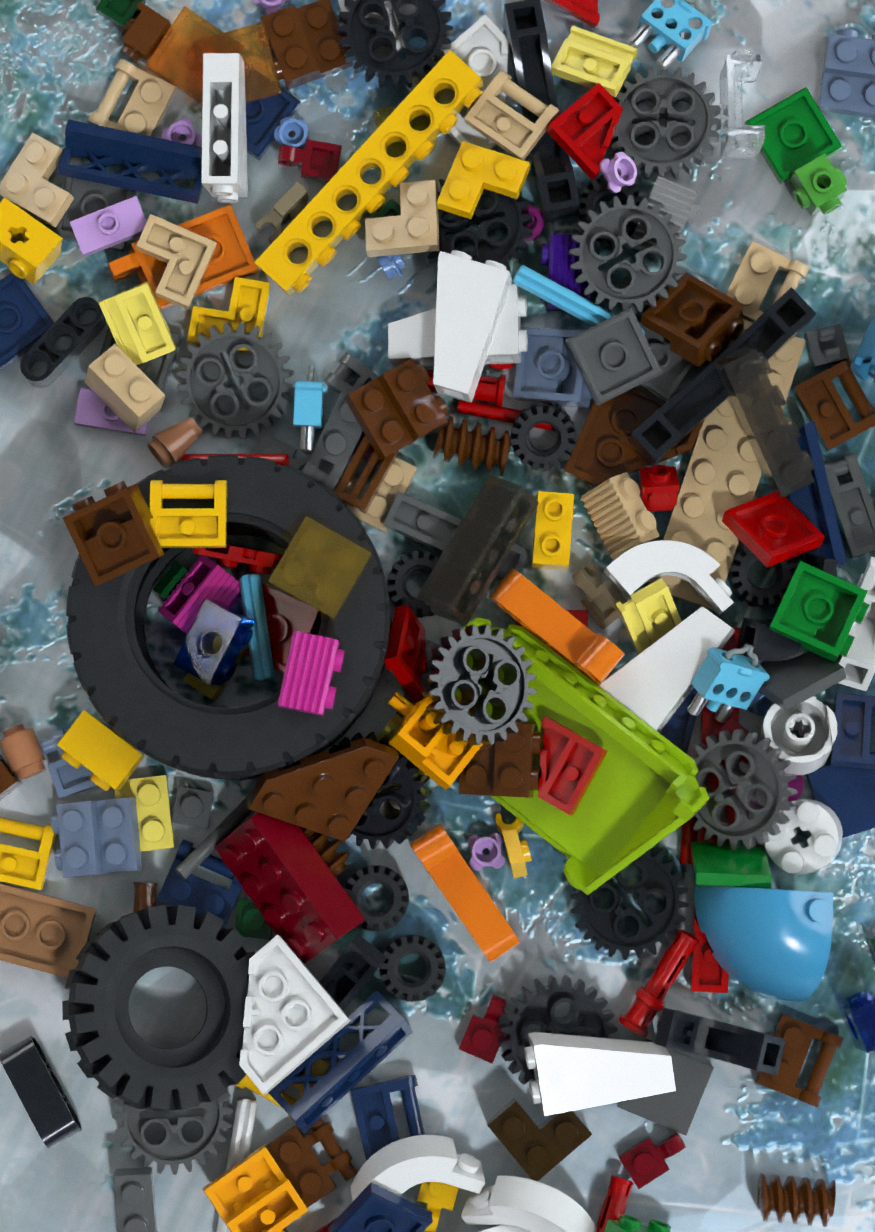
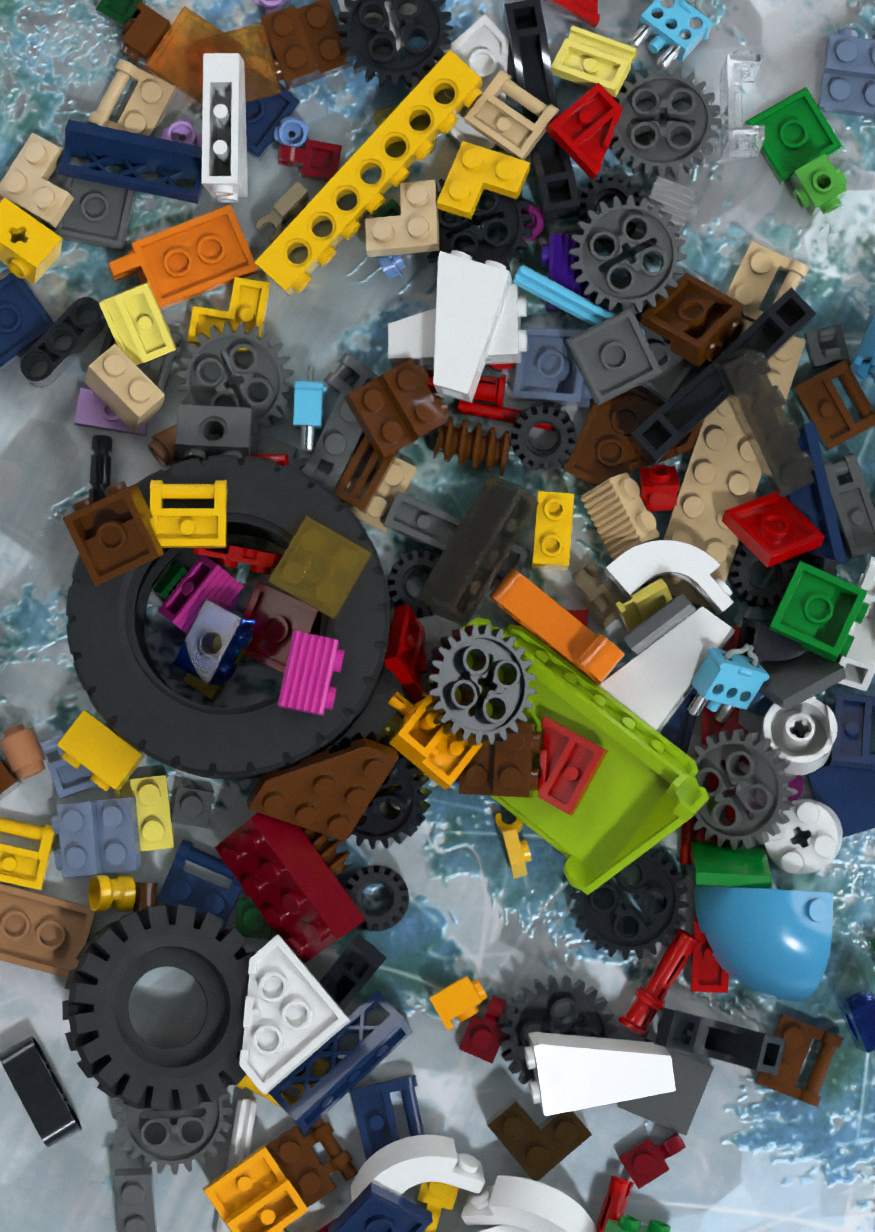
lavender plate [70,196,147,257] -> none
tan plate [136,214,217,310] -> none
dark grey bar [175,794,253,880] -> none
medium azure axle [239,574,275,682] -> none
black tyre [380,935,446,1002] -> none
orange beam [409,824,520,963] -> none
lavender plate [467,833,505,871] -> none
lavender plate [600,152,637,193] -> none
reddish brown piece [757,1173,836,1227] -> none
none -> yellow wheel [88,875,136,912]
none -> black axle [89,435,112,502]
none -> dark grey brick [175,404,253,461]
none -> light orange brick [429,975,488,1031]
none -> dark grey tile [623,594,697,655]

